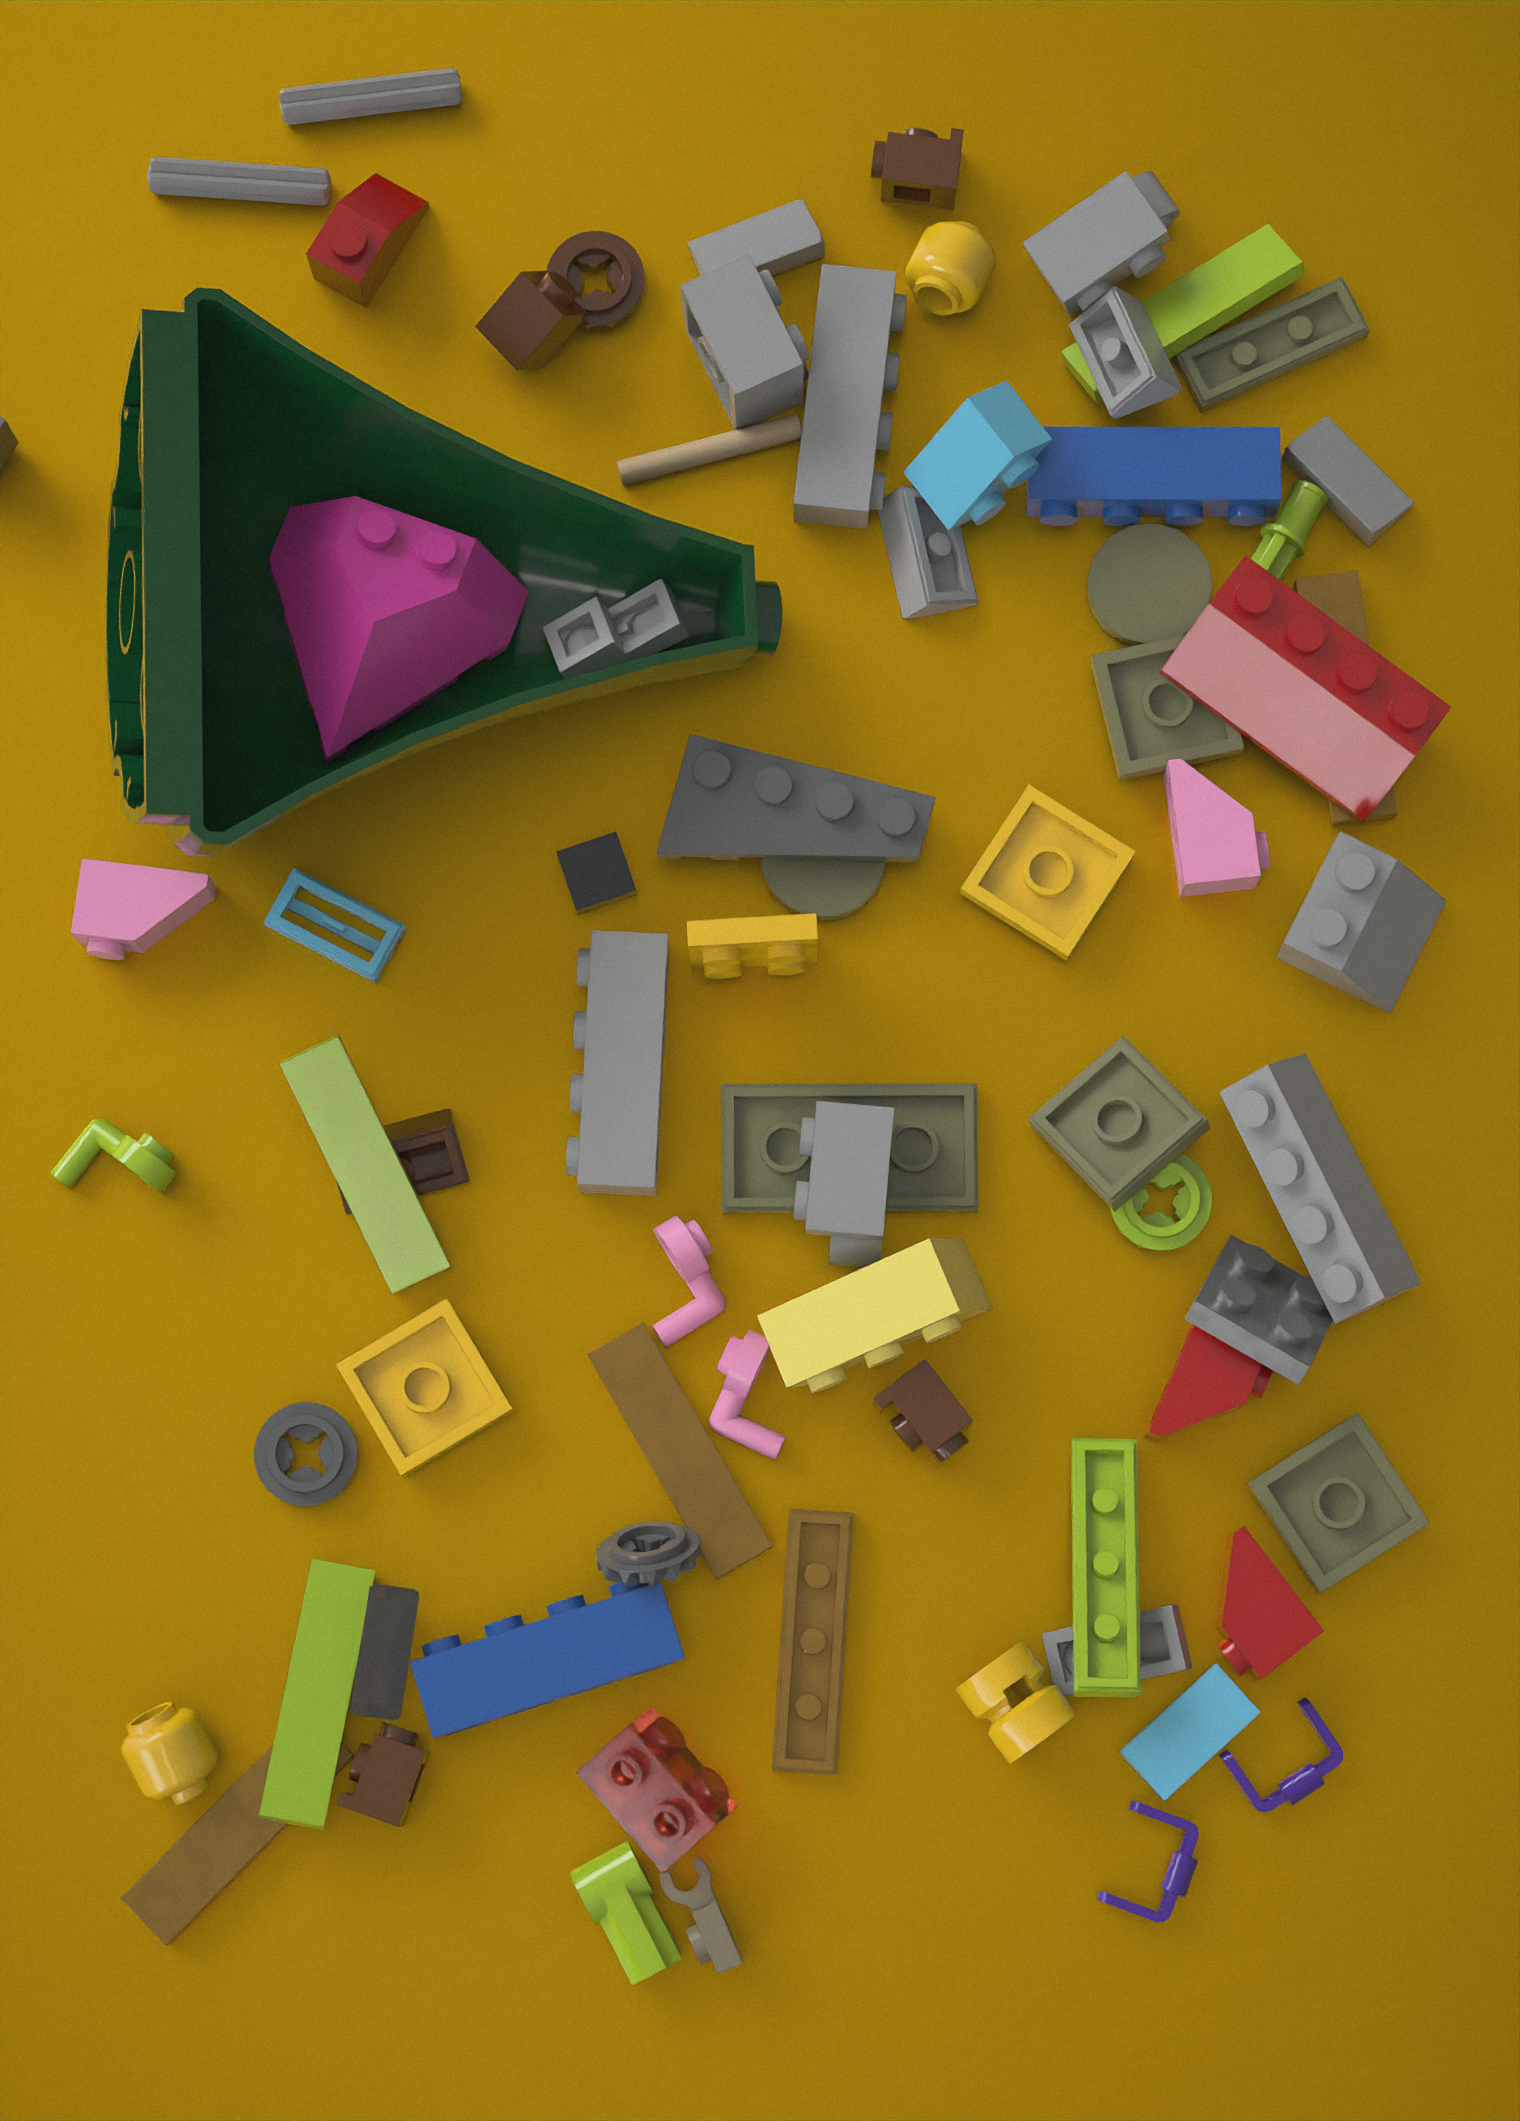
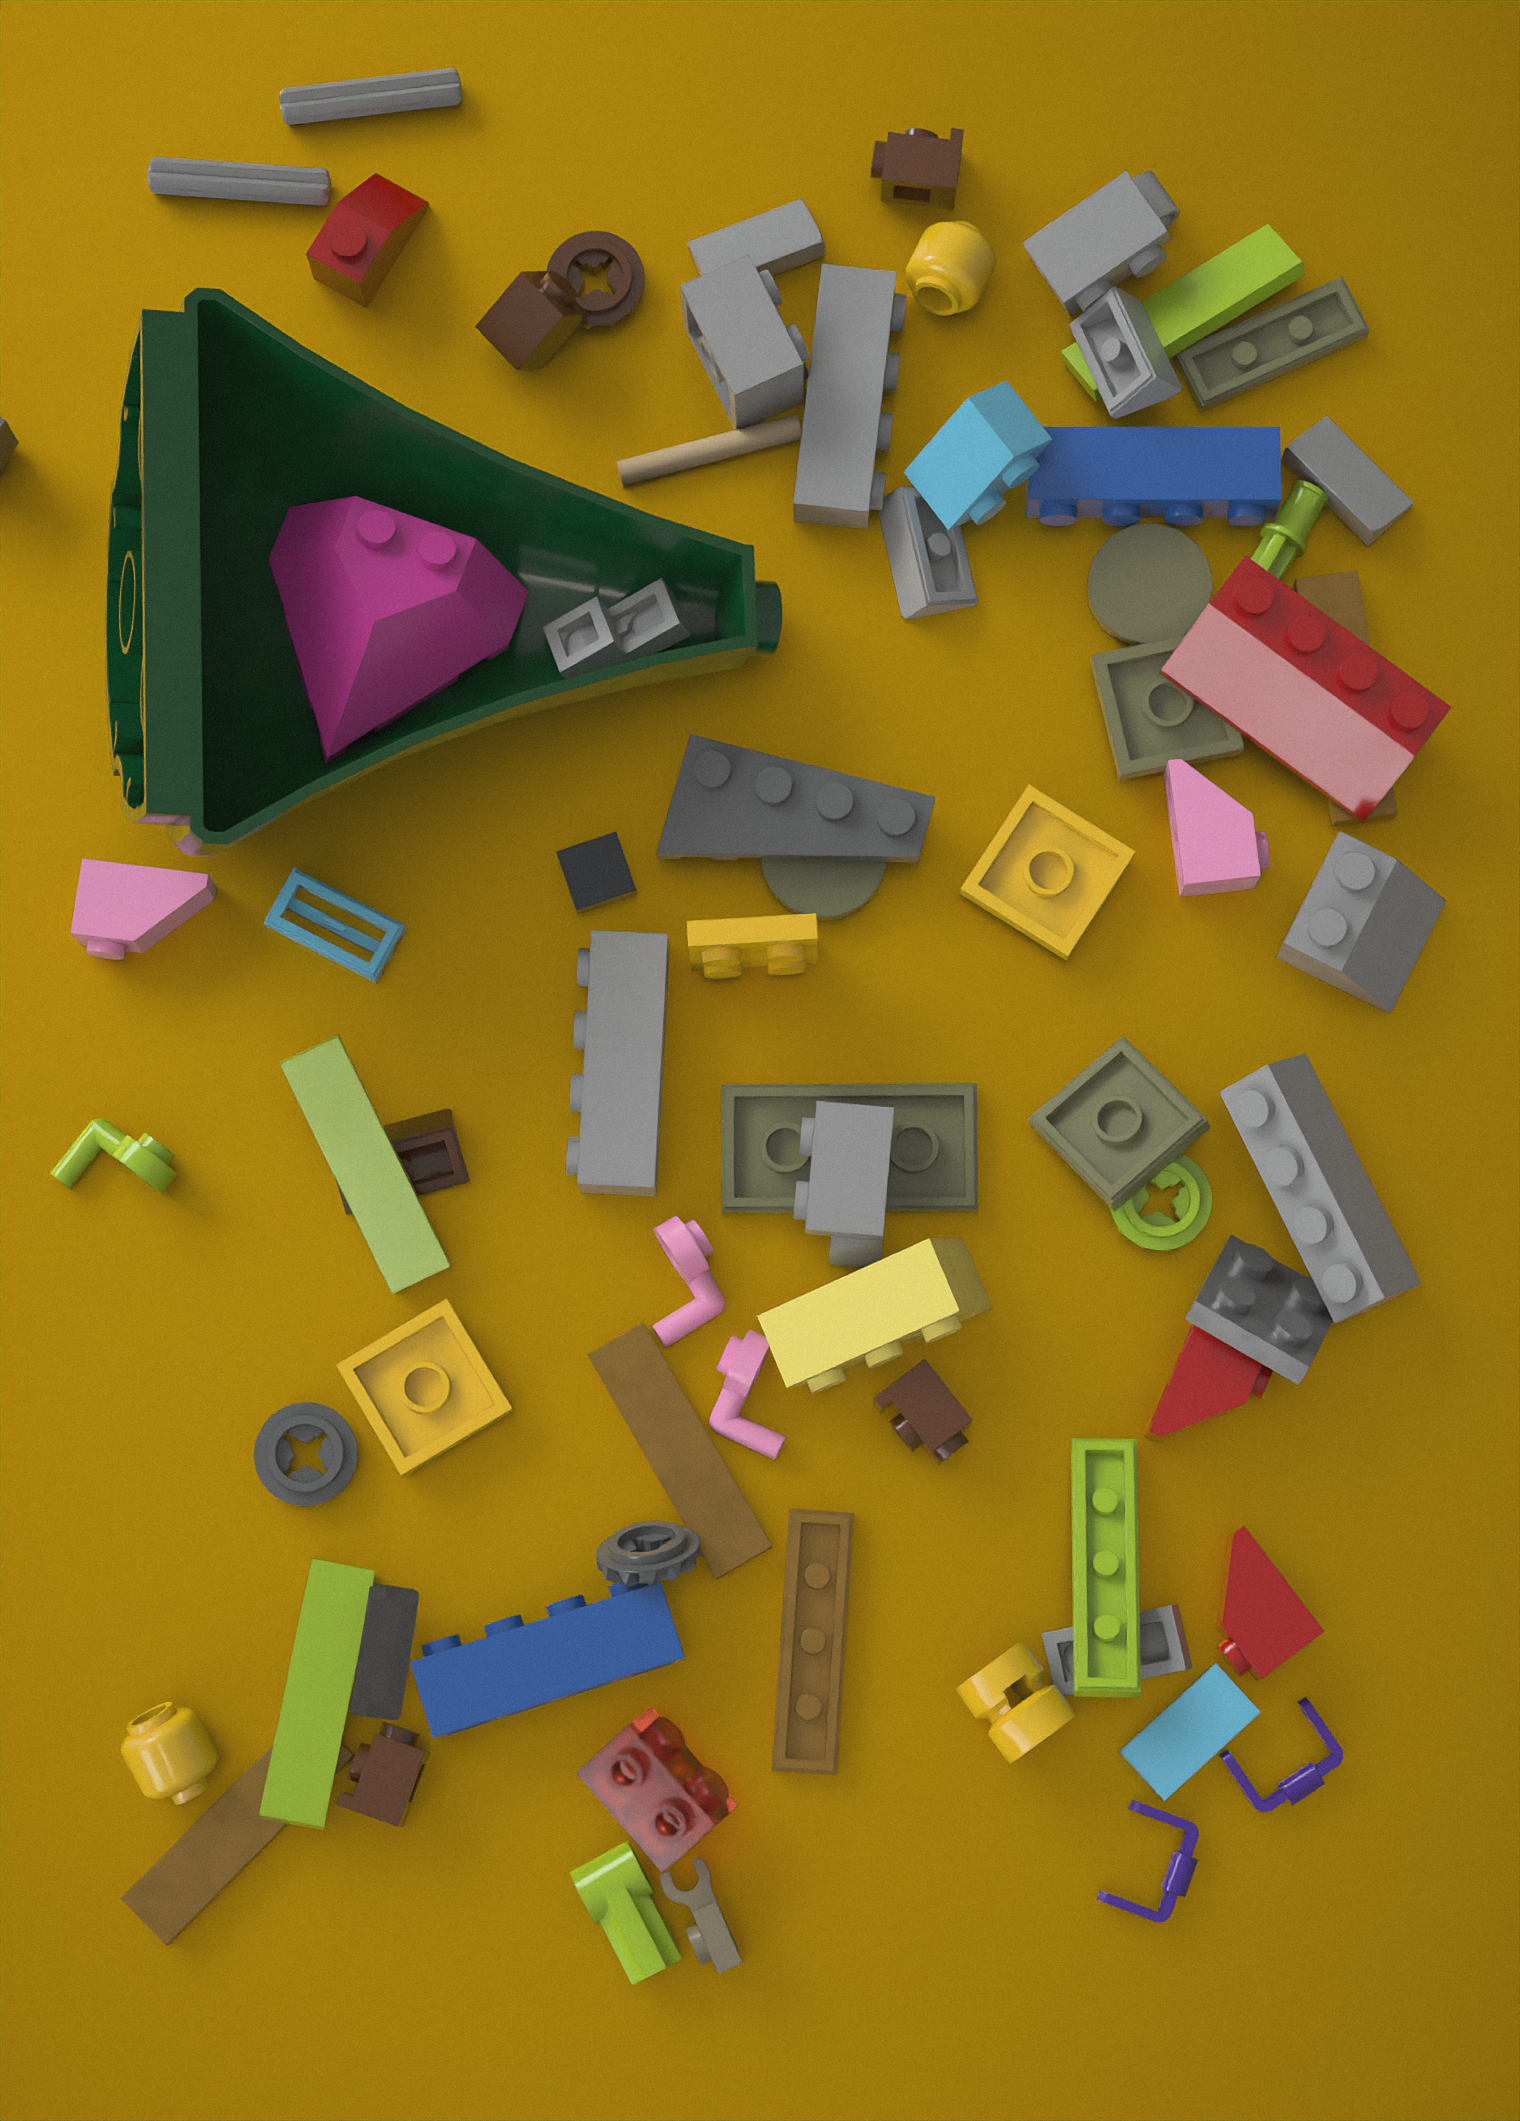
olive plate [1247,1413,1430,1594] -> none

